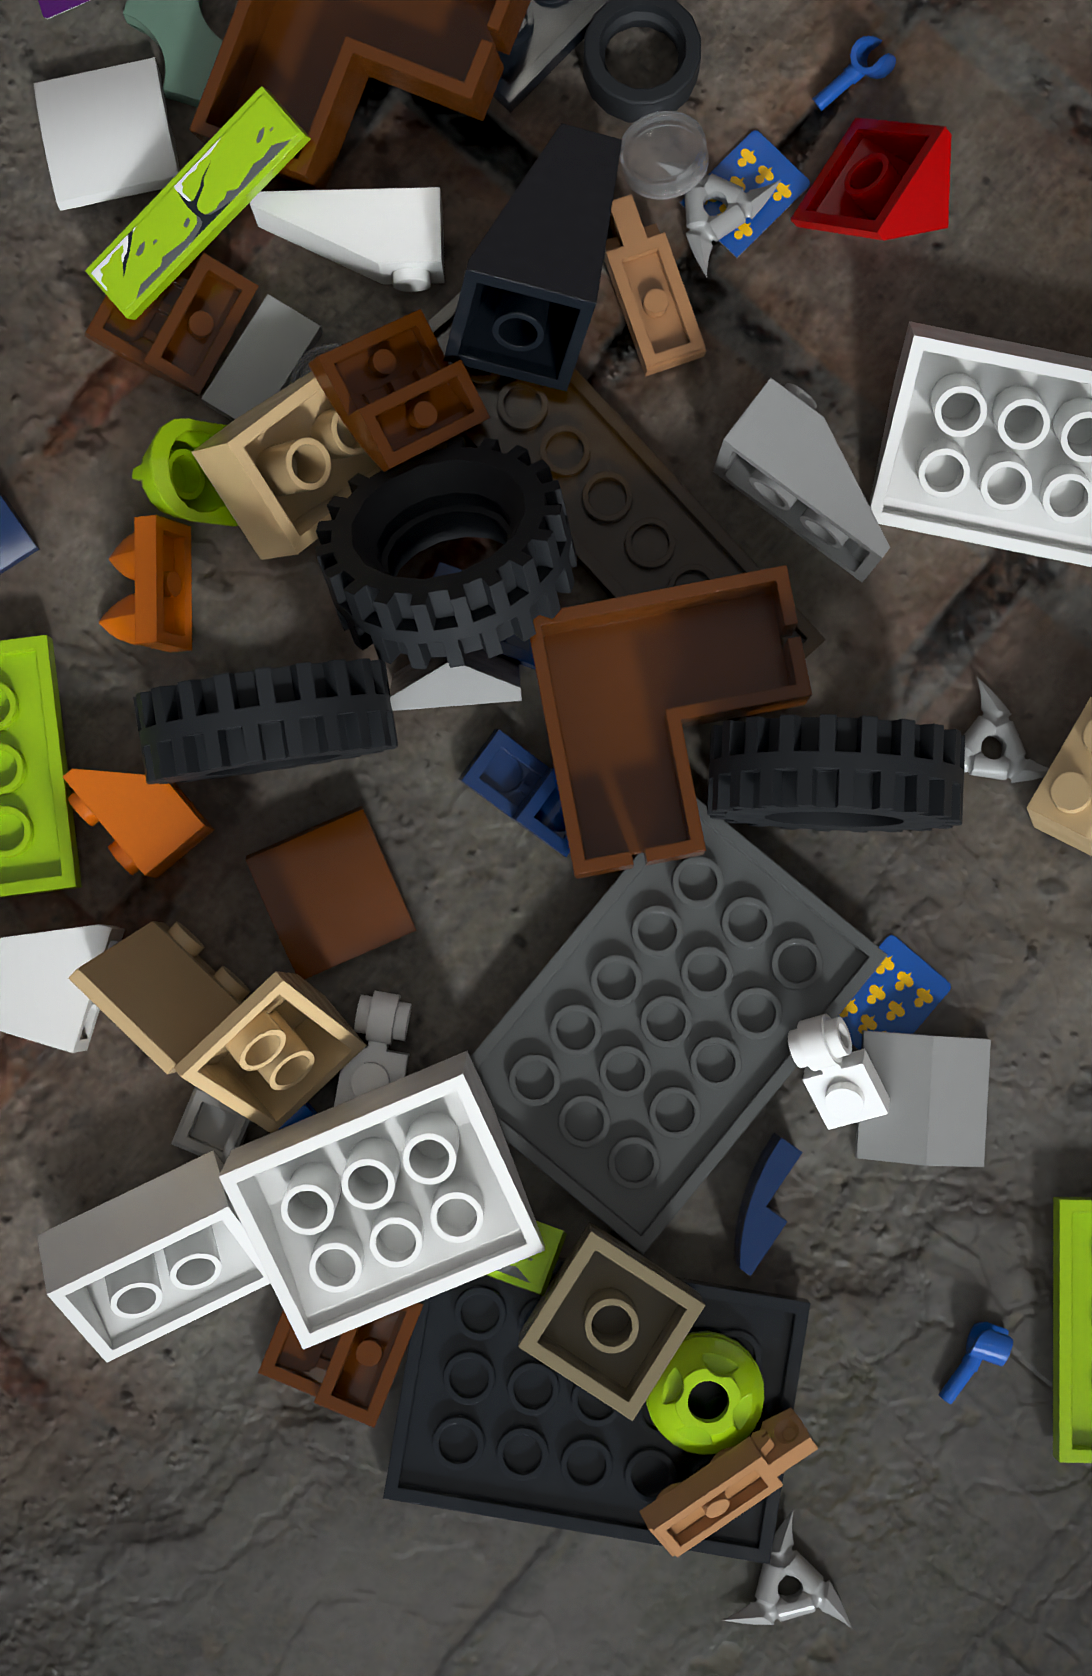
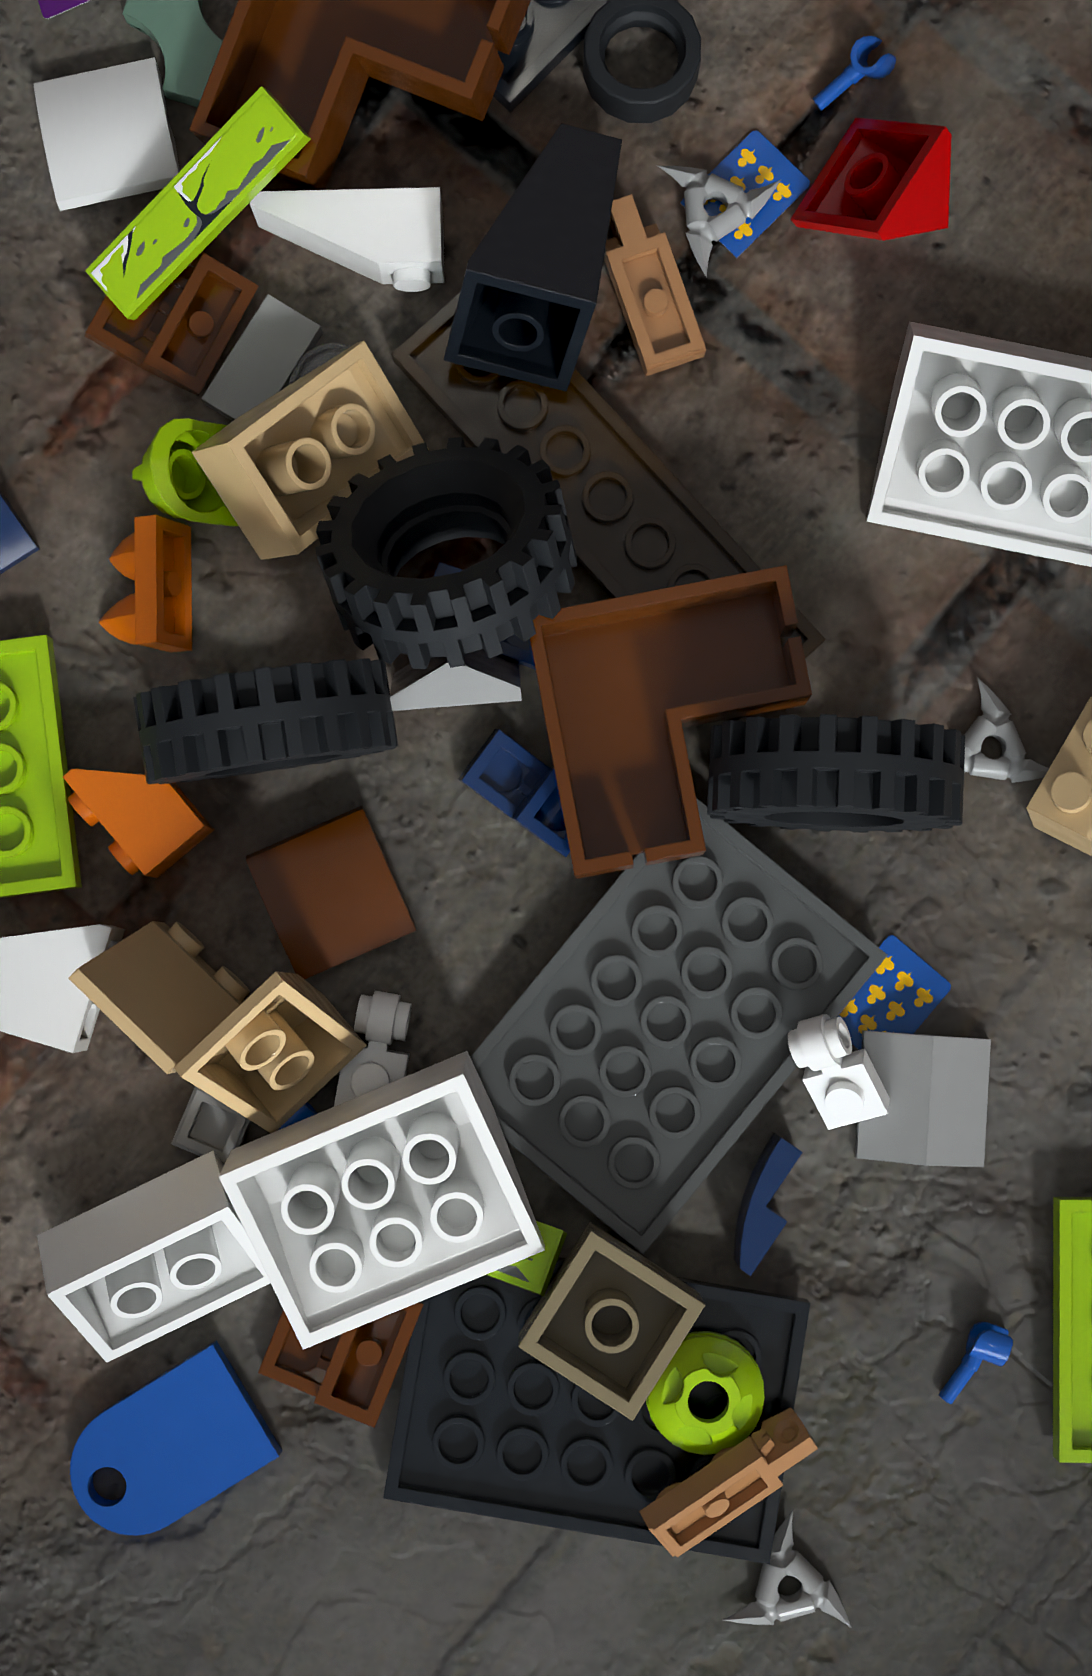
reddish brown slope [308,309,491,472] -> none
clear piece [620,111,709,200] -> none
light grey slope [713,378,890,582] -> none
none -> blue tile [70,1340,282,1536]

